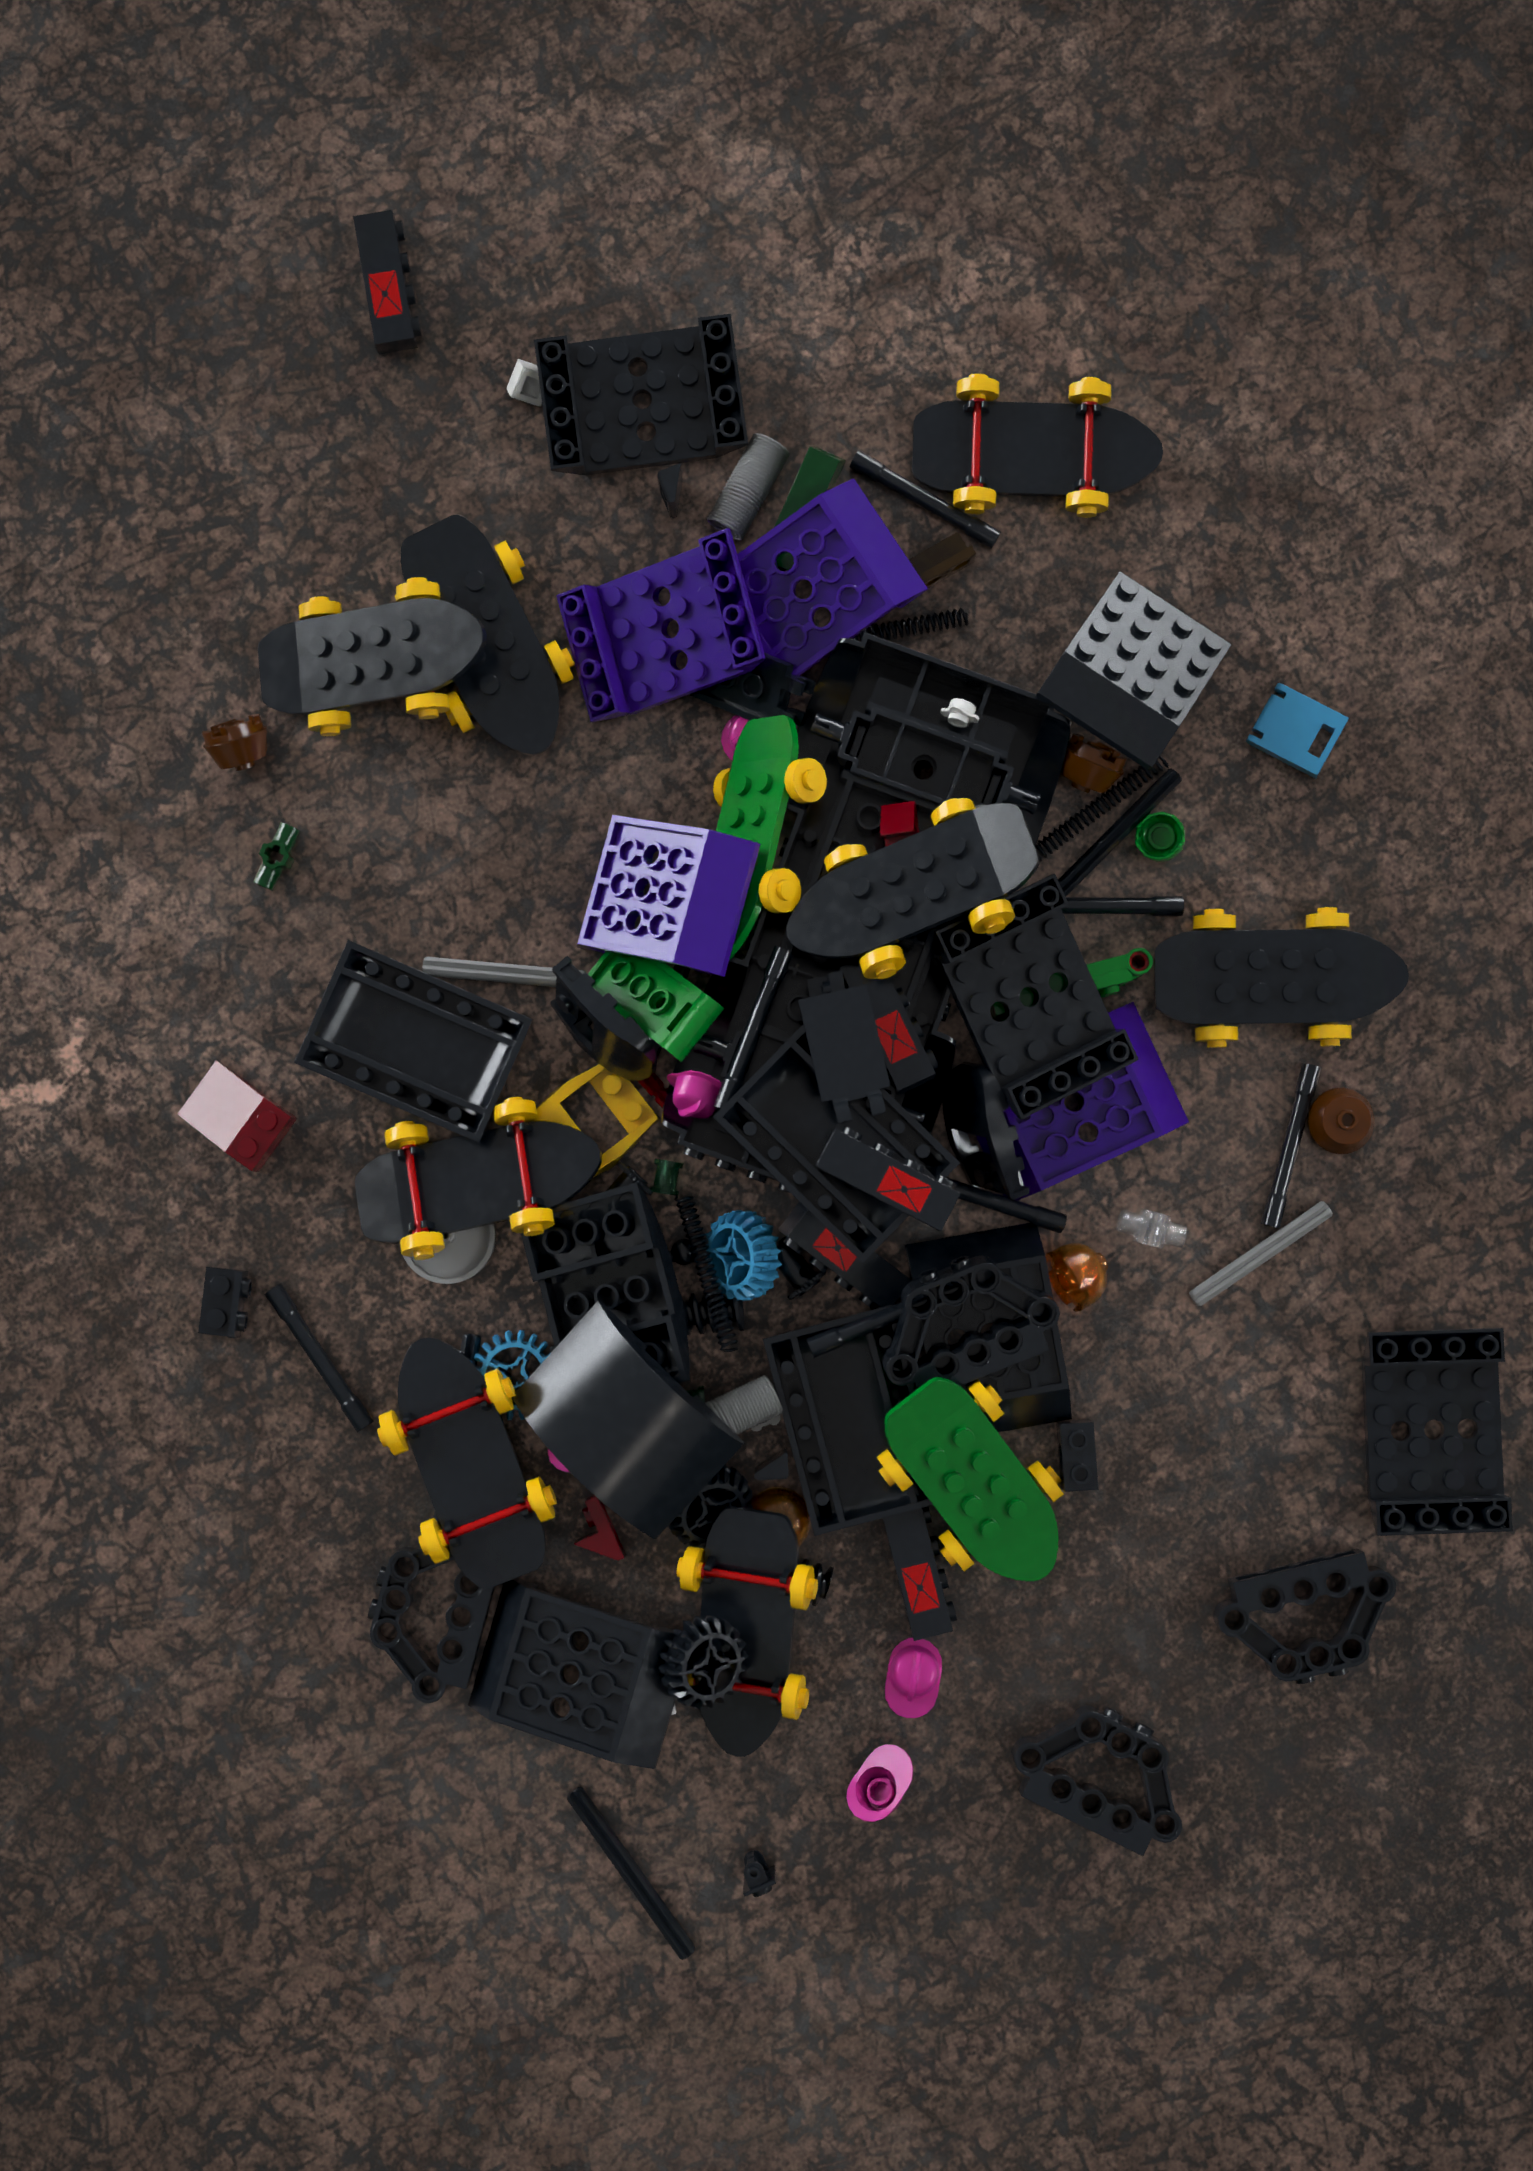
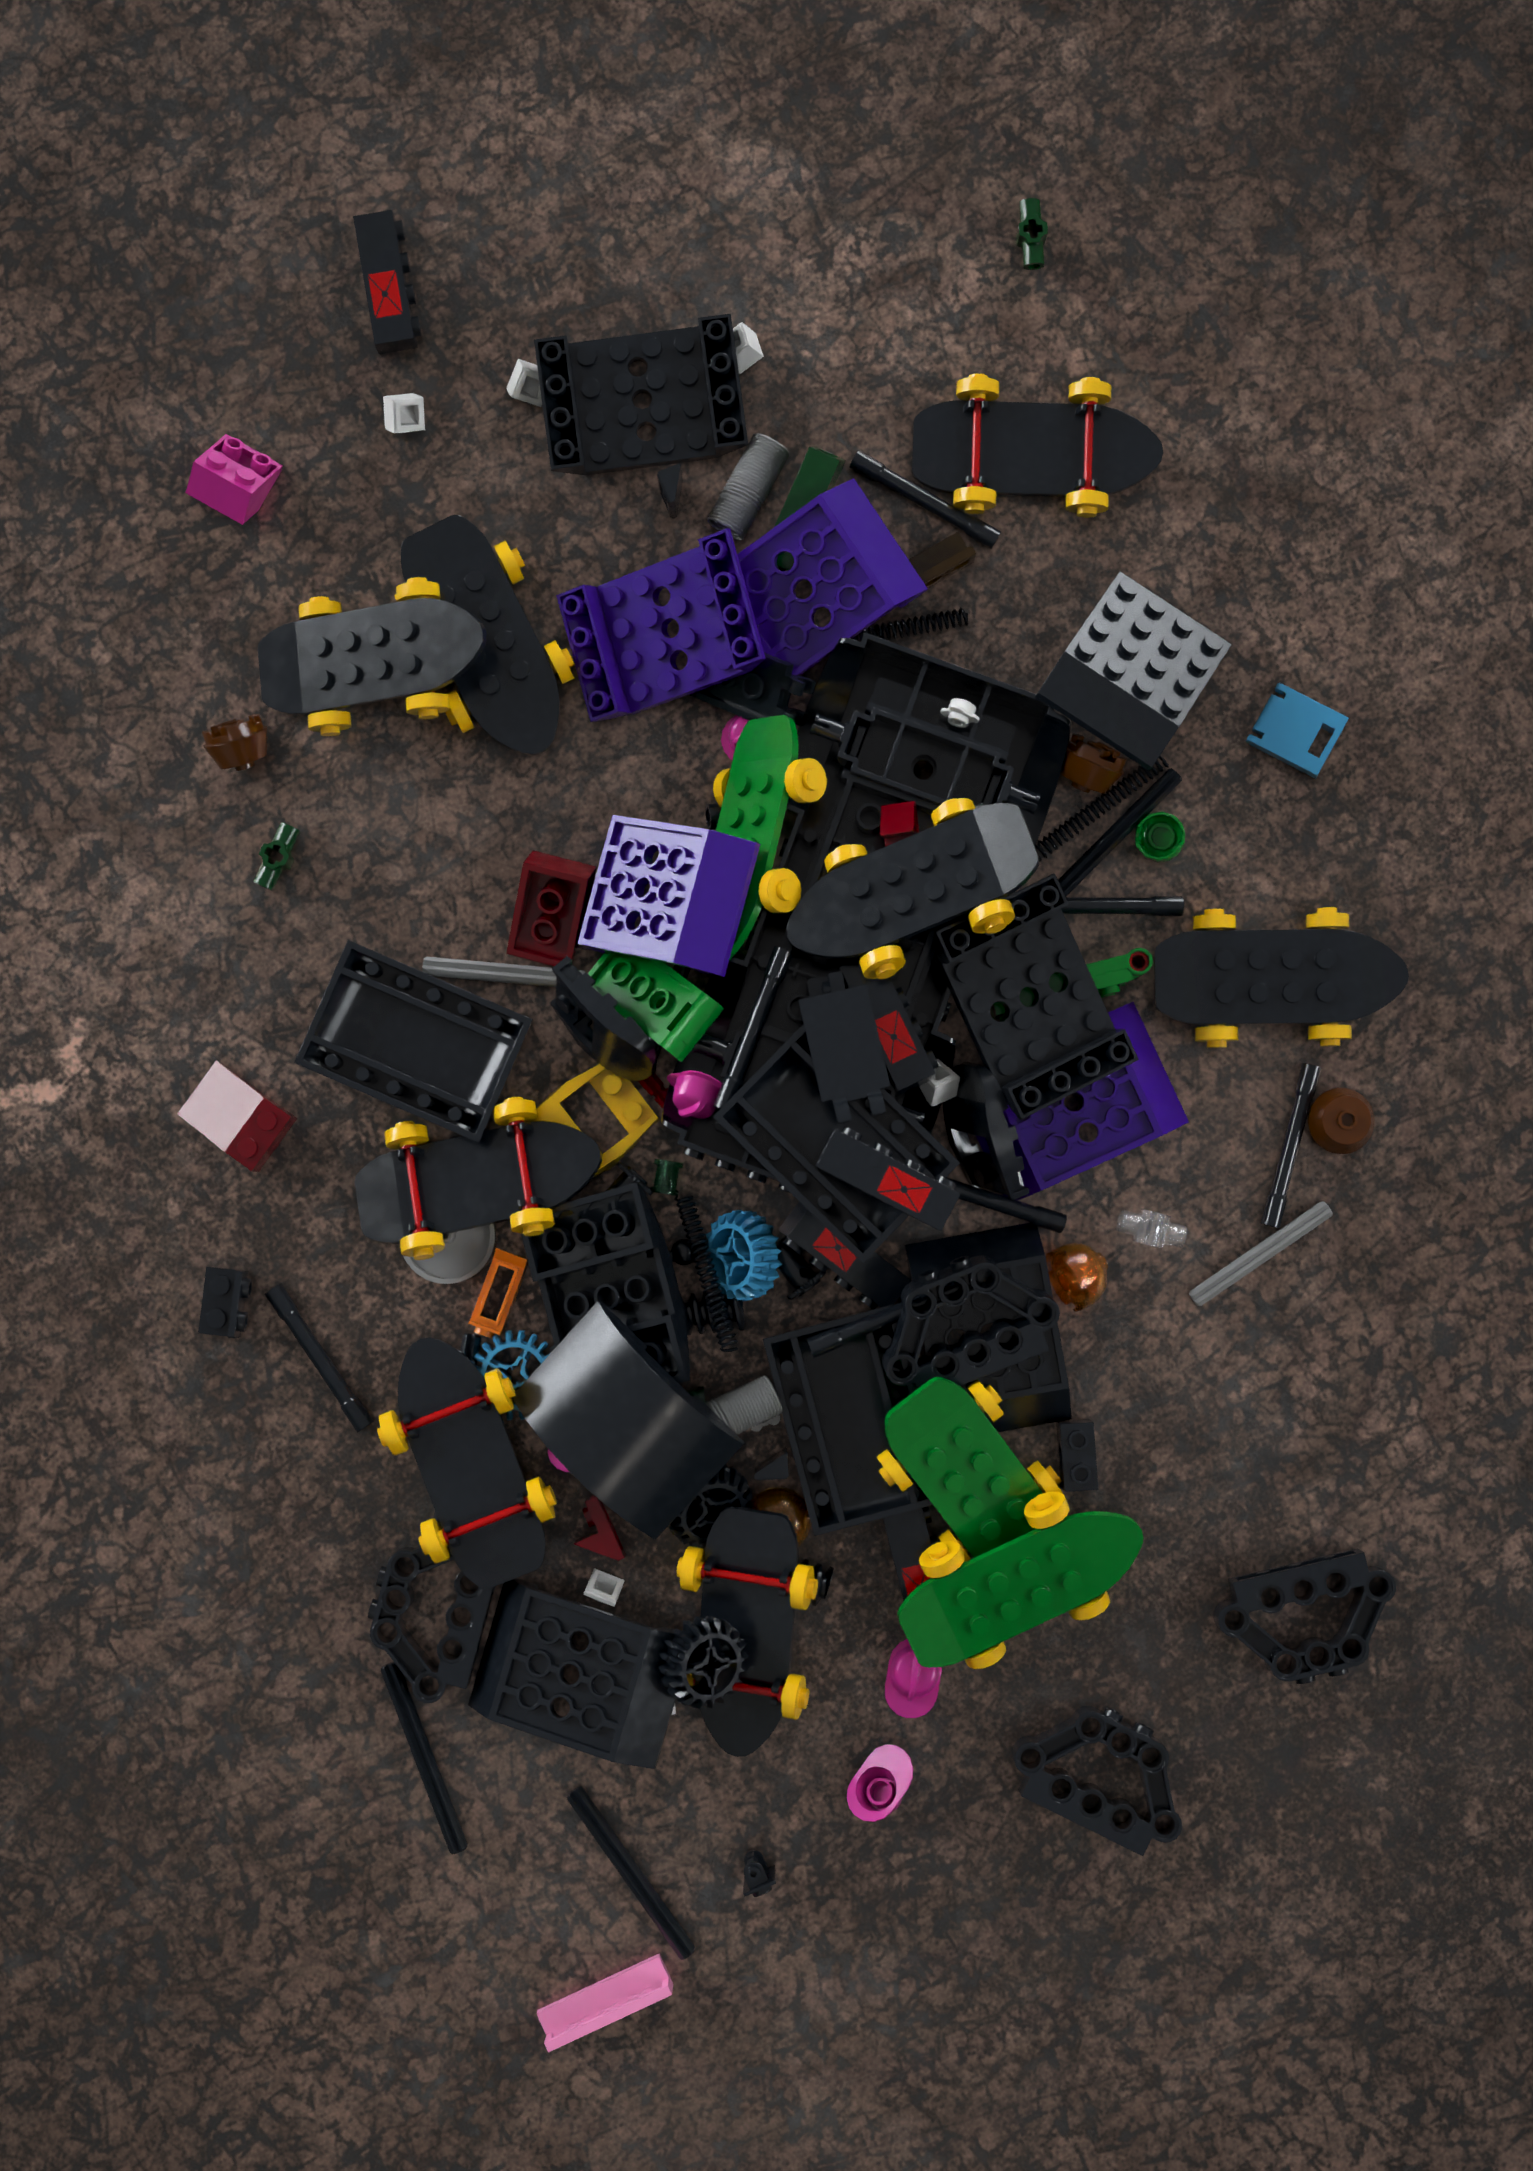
black slope [1362,1328,1513,1536] -> none
none -> dark pink slope [185,434,283,525]
none -> black axle [381,1662,468,1854]
none -> white slope [383,393,425,433]
none -> orange window [468,1248,529,1339]
none -> dark red slope [506,850,596,966]
none -> bright pink fence [536,1953,673,2053]
none -> white slope [583,1568,625,1607]
none -> black hinge [705,803,721,830]
none -> white slope [733,322,764,374]
none -> green piece [897,1491,1144,1669]
none -> white slope [919,1059,960,1106]
none -> dark green axle [1016,198,1048,270]

